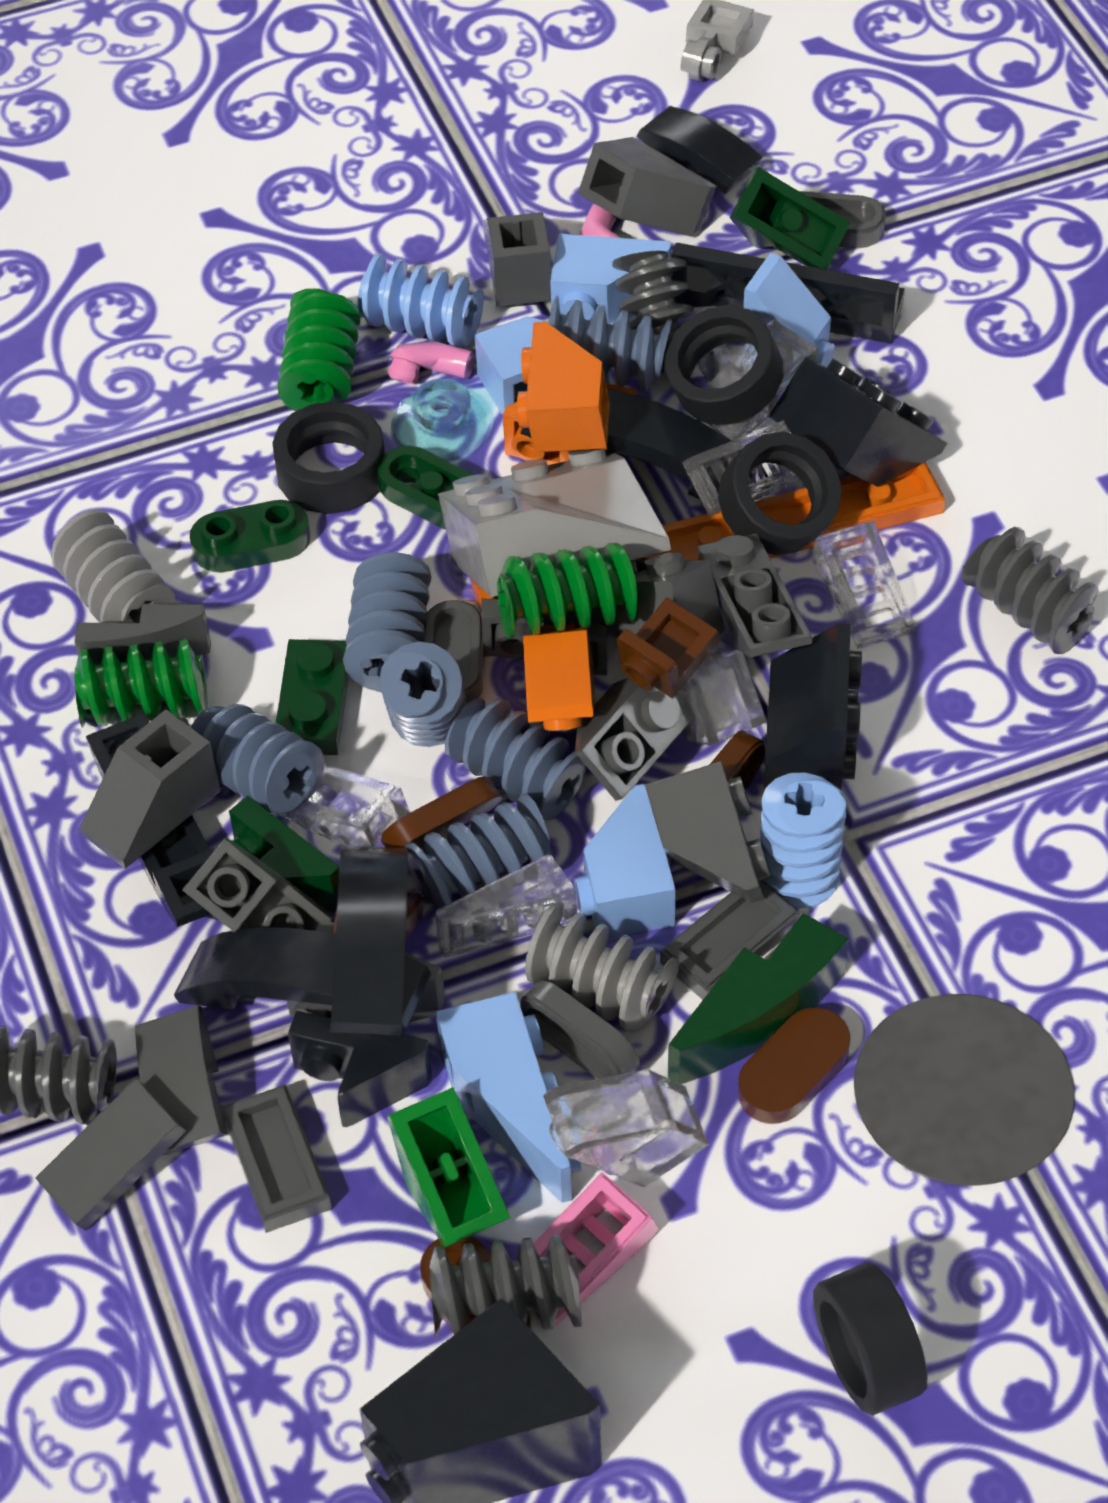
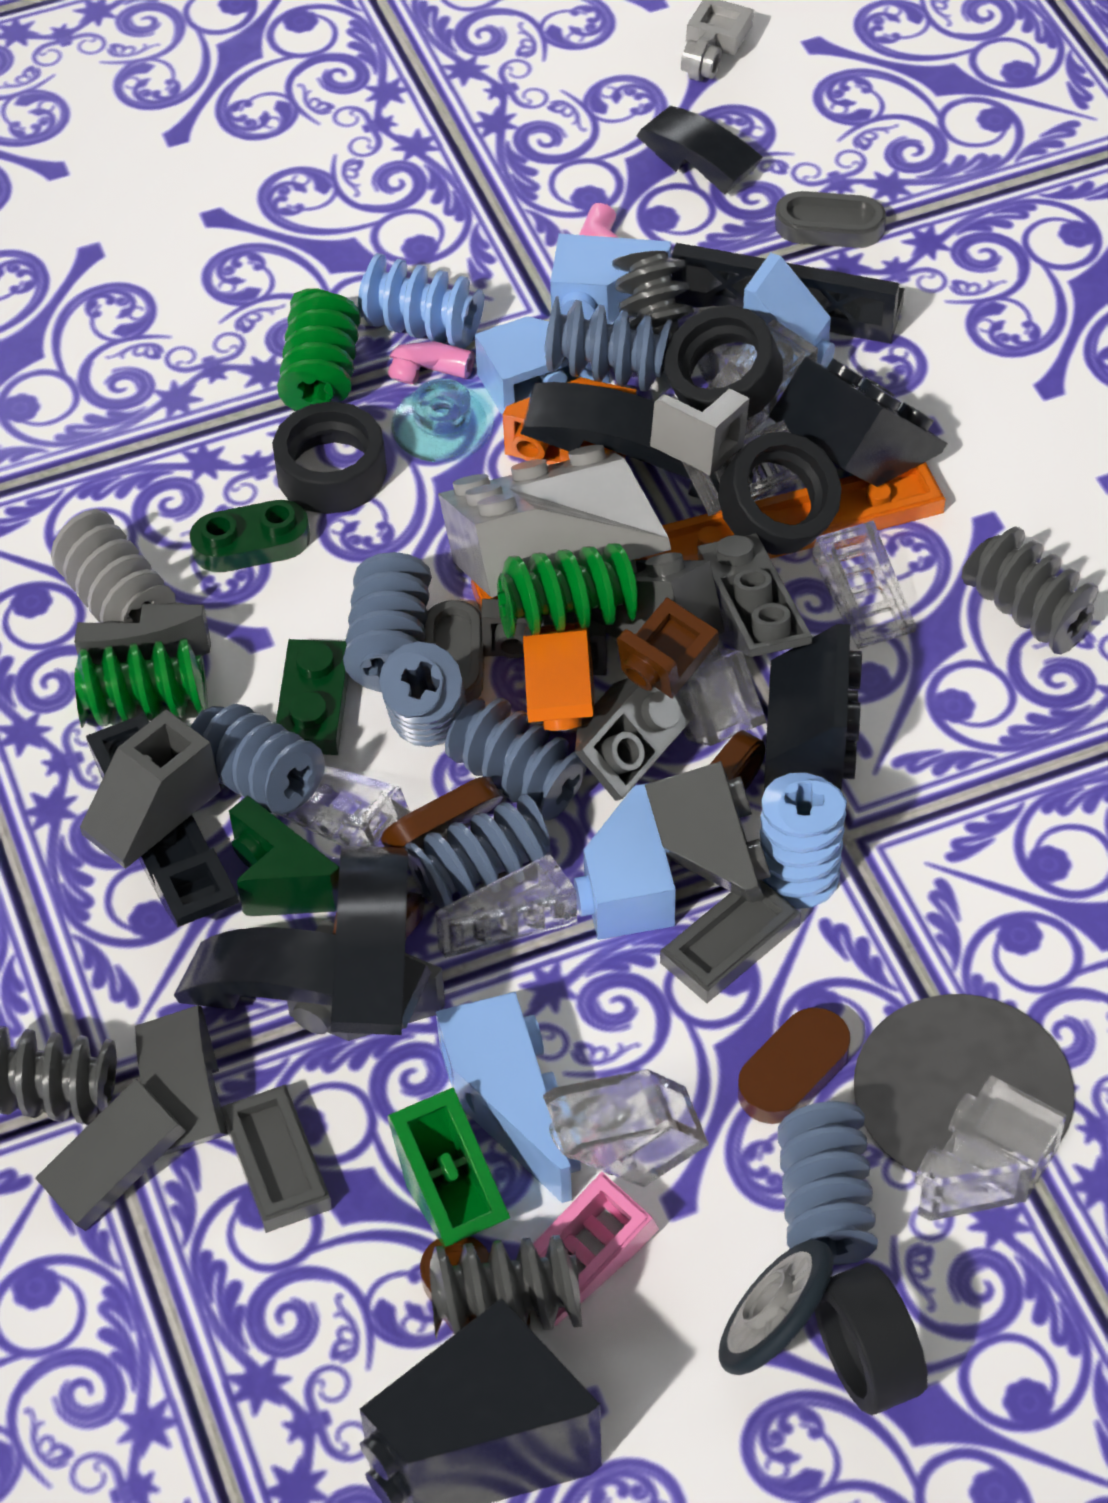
dark grey slope [183,837,334,933] -> none
black slope [288,1010,432,1127] -> none
dark green plate [378,446,474,530] -> none
dark grey slope [483,212,551,307] -> none
orange slope [517,321,610,452] -> none
dark grey tile [520,980,640,1086] -> none
light grey piece [525,902,679,1033] -> none
dark grey slope [578,137,716,237] -> none
dark green slope [667,913,849,1085] -> none
dark green slope [729,167,851,270] -> none
none -> light grey panel [650,388,750,476]
none -> wheel [718,1240,834,1375]
none -> sand blue piece [777,1101,878,1265]
none -> clear slope [914,1075,1066,1221]

